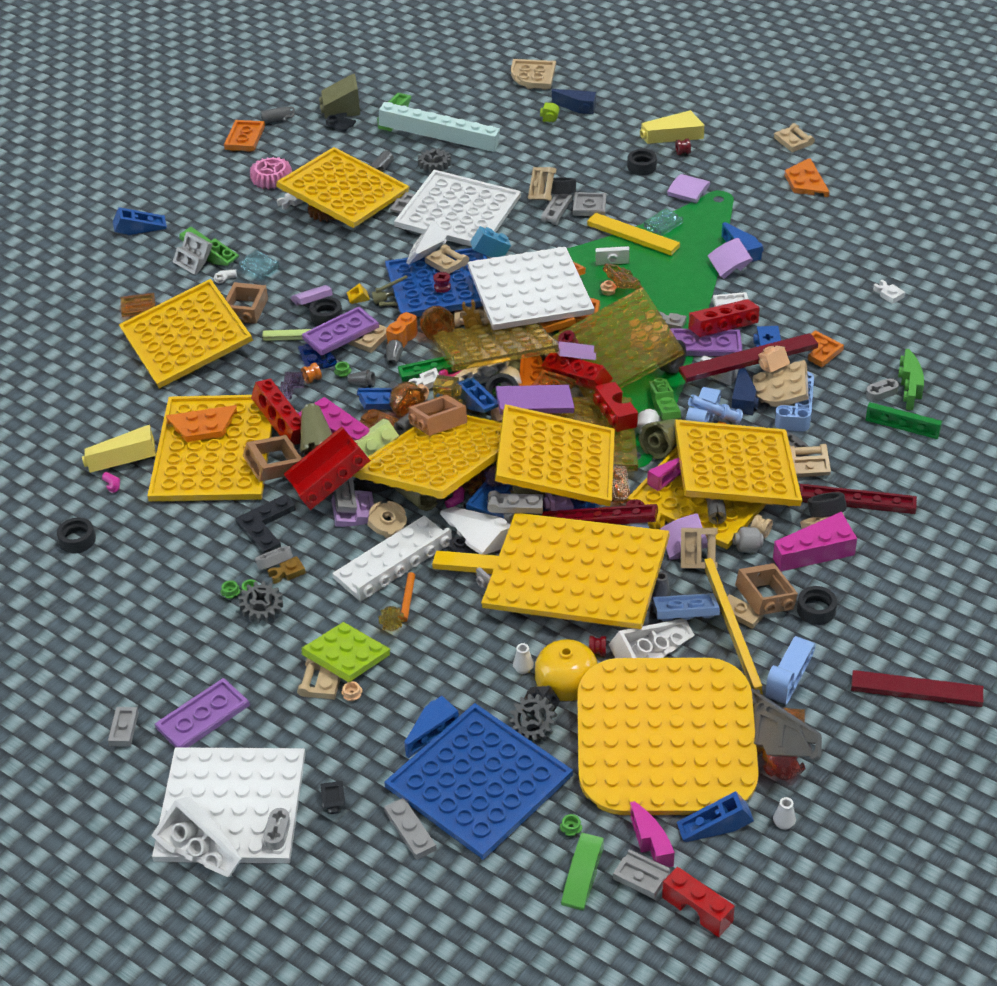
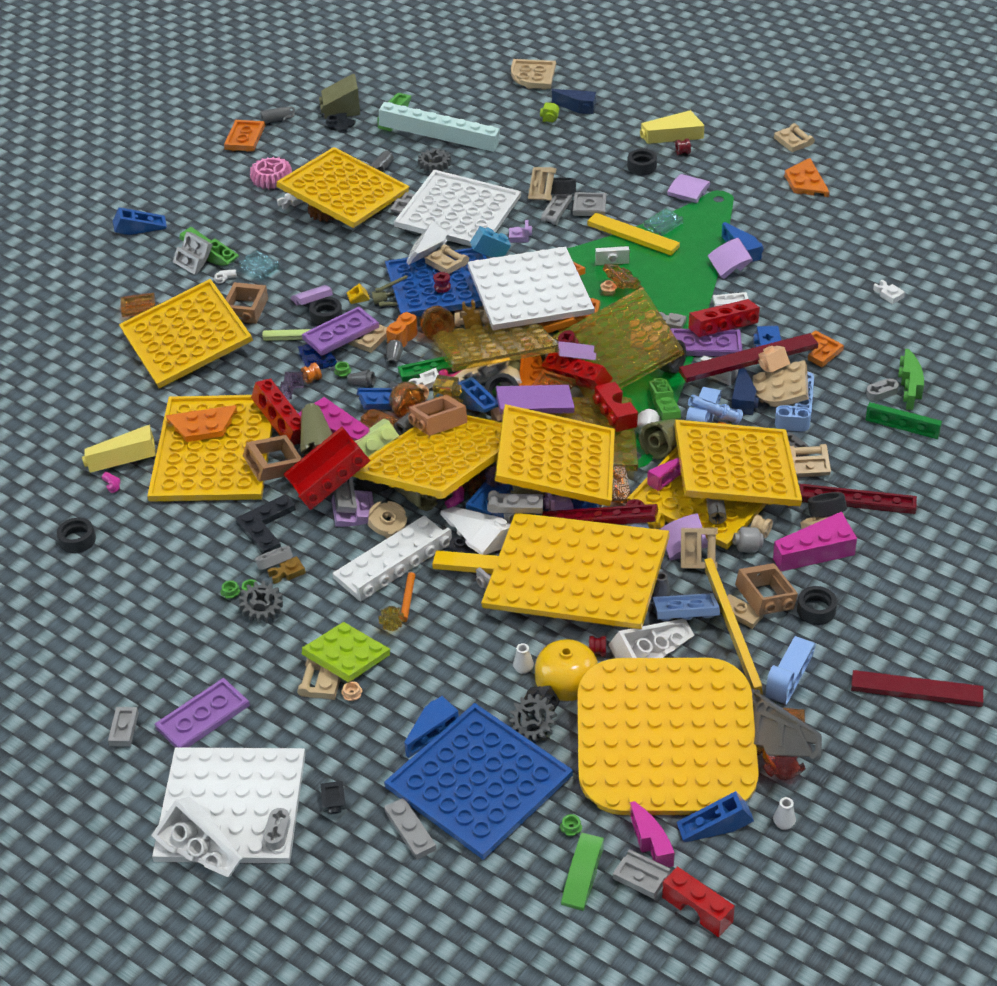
none -> lavender bracket [509,220,532,243]

